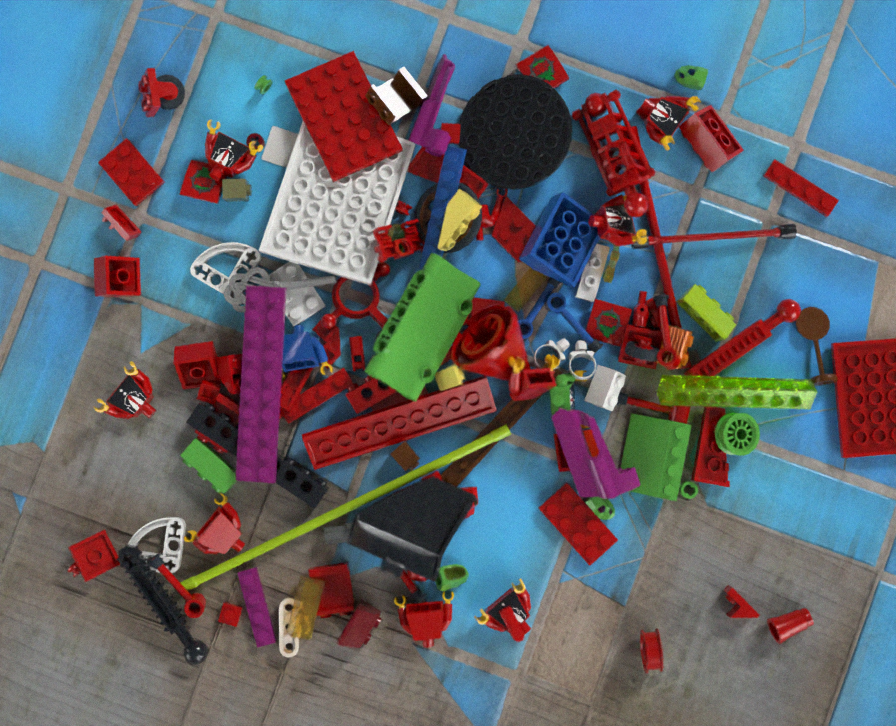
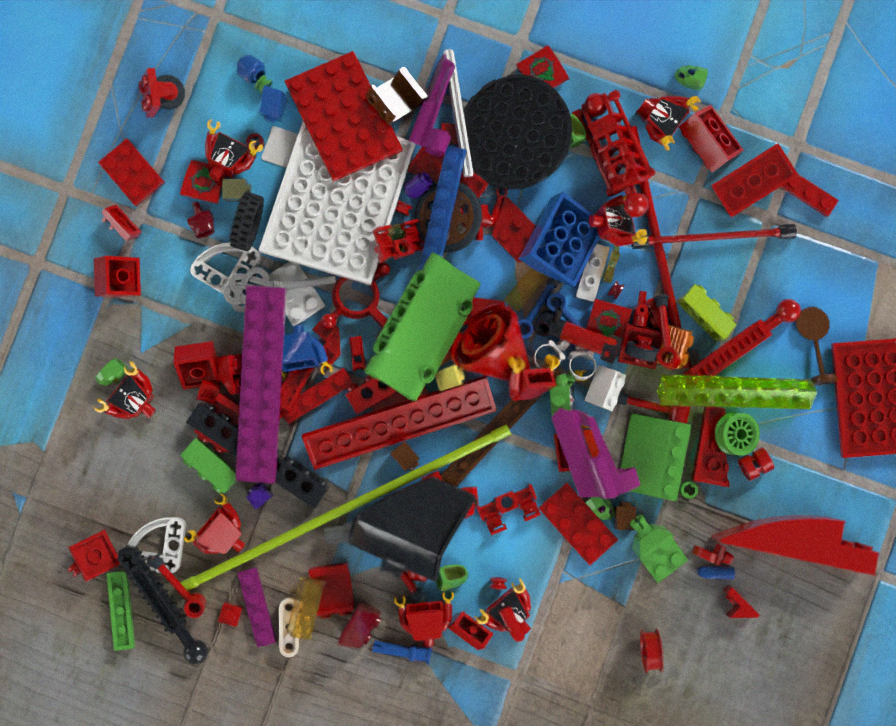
light yellow slope [438,189,482,252] -> none
red plant [767,608,814,644] -> none
none -> bright green rock [95,358,130,386]
none -> bright green plate [107,570,135,651]
none -> dark red piece [187,202,215,239]
none -> black tyre [230,192,264,251]
none -> blue head [237,55,266,84]
none -> dark purple brick [246,482,274,509]
none -> blue slope [260,85,288,123]
none -> blue pin [373,640,432,665]
none -> dark purple brick [404,172,433,199]
none -> white axle [443,49,473,177]
none -> red brick [448,611,493,650]
none -> red piece [477,484,541,536]
none -> red bush [490,577,507,589]
none -> piece [534,307,623,364]
none -> rock [569,114,587,149]
none -> dark red bush [608,280,625,300]
none -> reddish brown brick [614,502,636,530]
none -> bright green plate [630,515,688,583]
none -> red piece [691,543,734,565]
none -> blue bar [697,566,735,579]
none -> red plate [711,143,799,218]
none -> red slope [711,515,879,576]
none -> red wheel [738,447,775,481]

